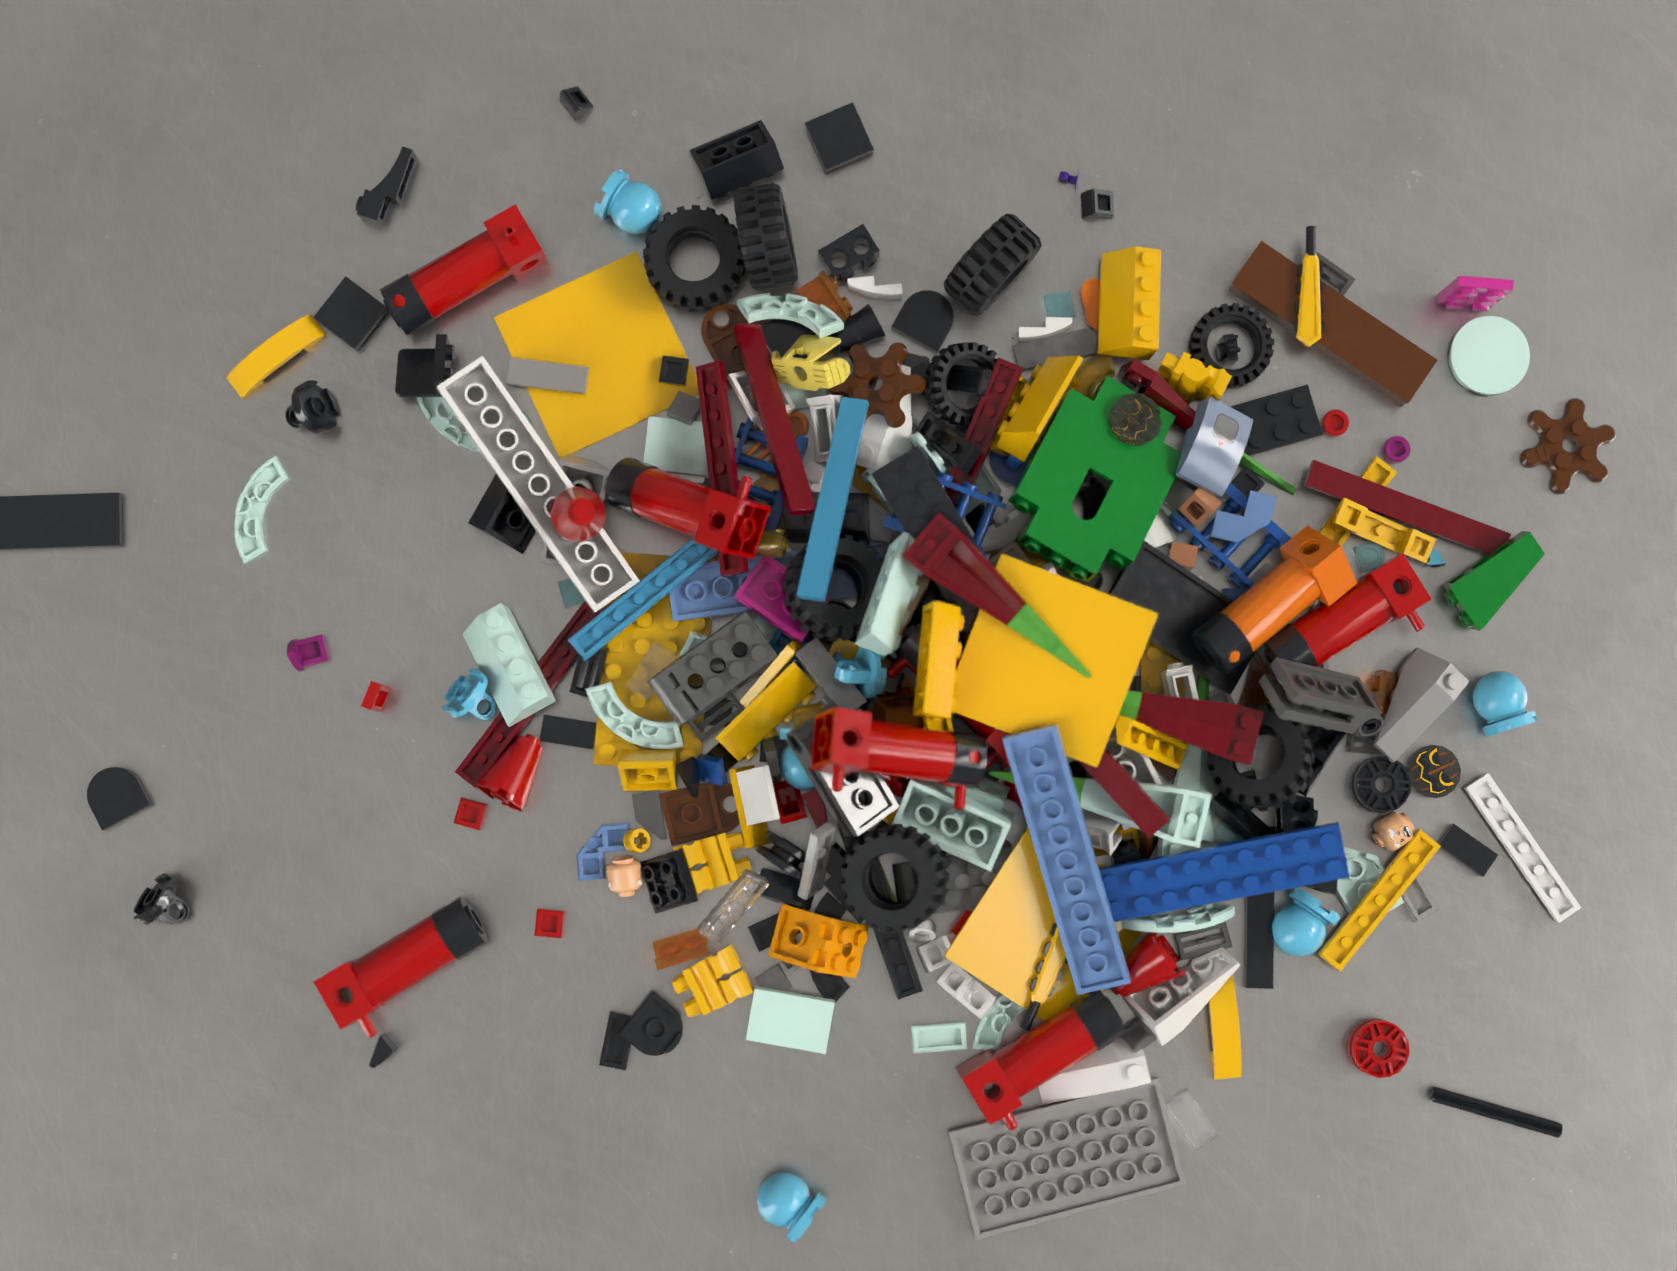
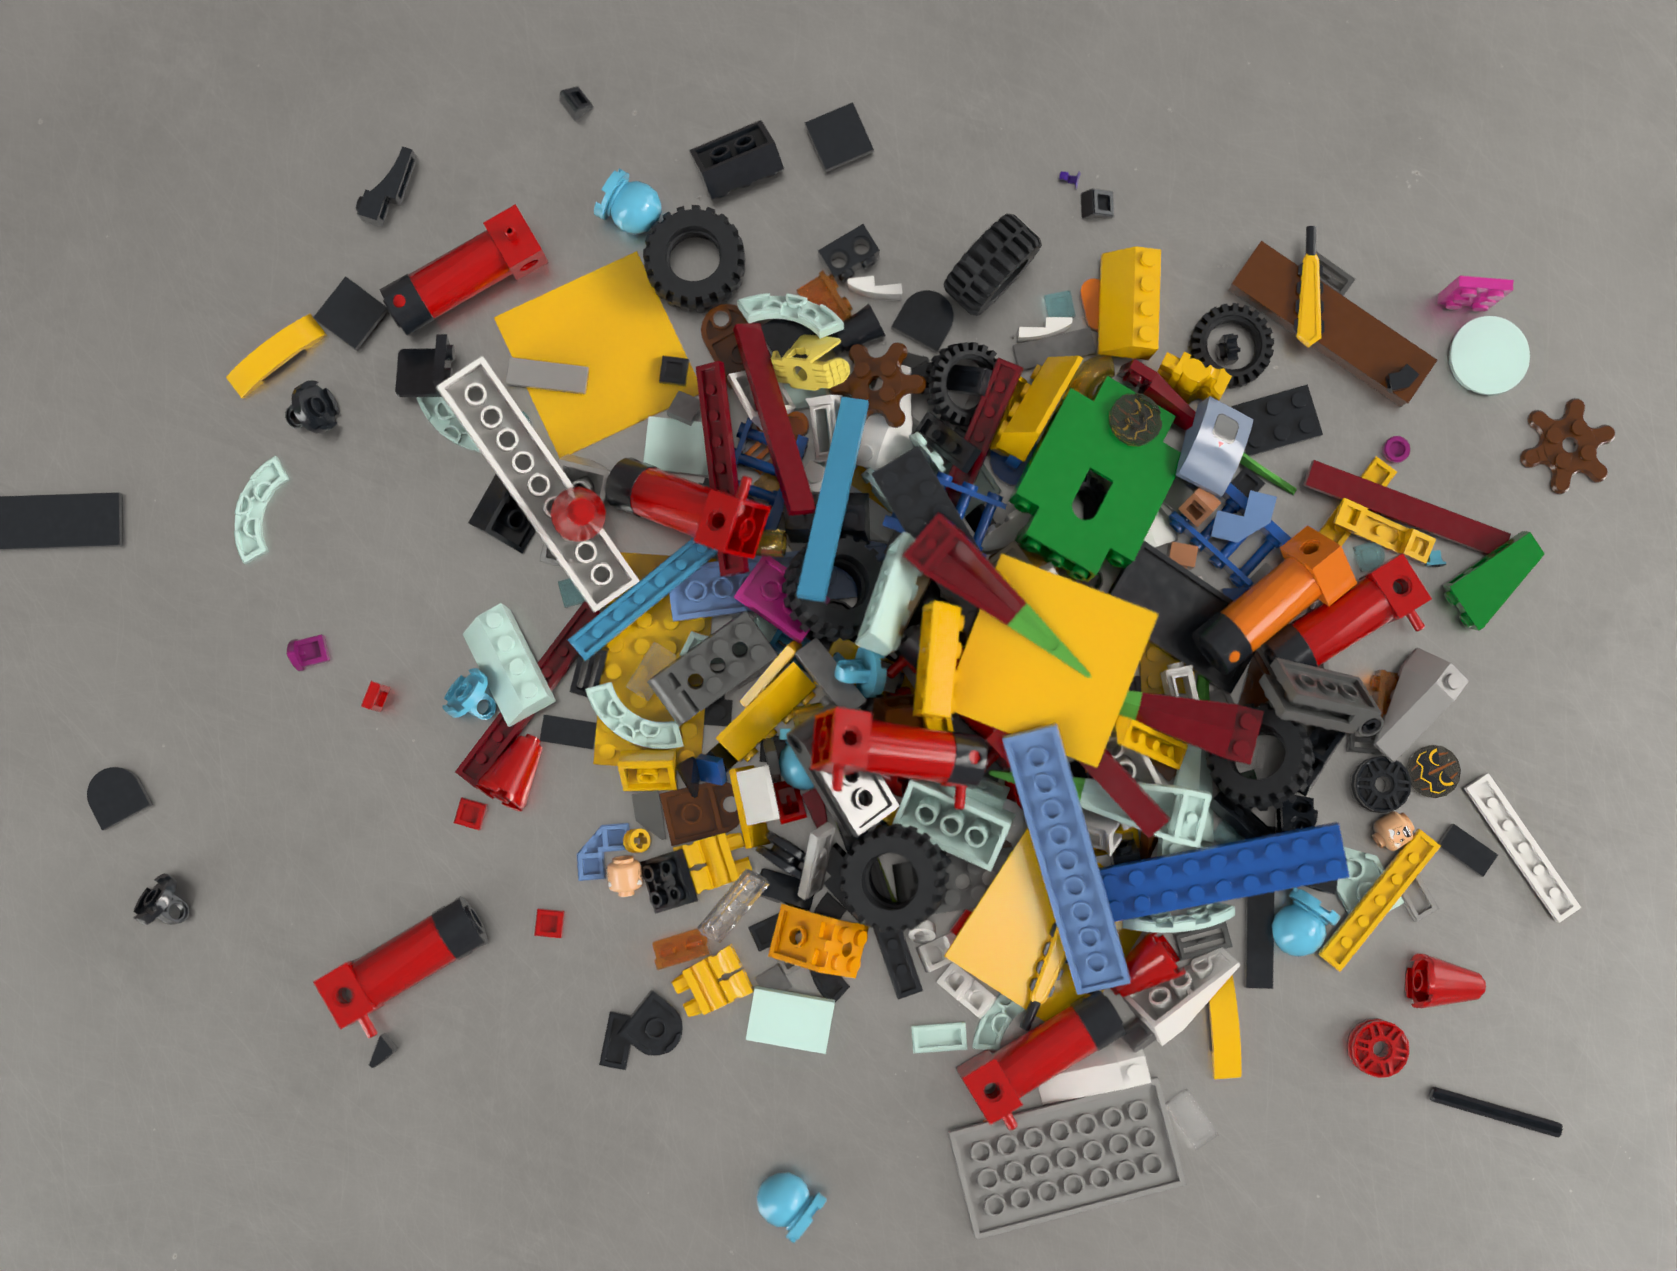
dark grey tile [686,691,744,742] -> none
black tyre [734,183,798,291] -> none
red tile [1321,410,1349,437] -> none
medium azure tile [1472,671,1538,738] -> none
none -> black piece [1385,364,1420,393]
none -> red cone [1405,953,1486,1009]

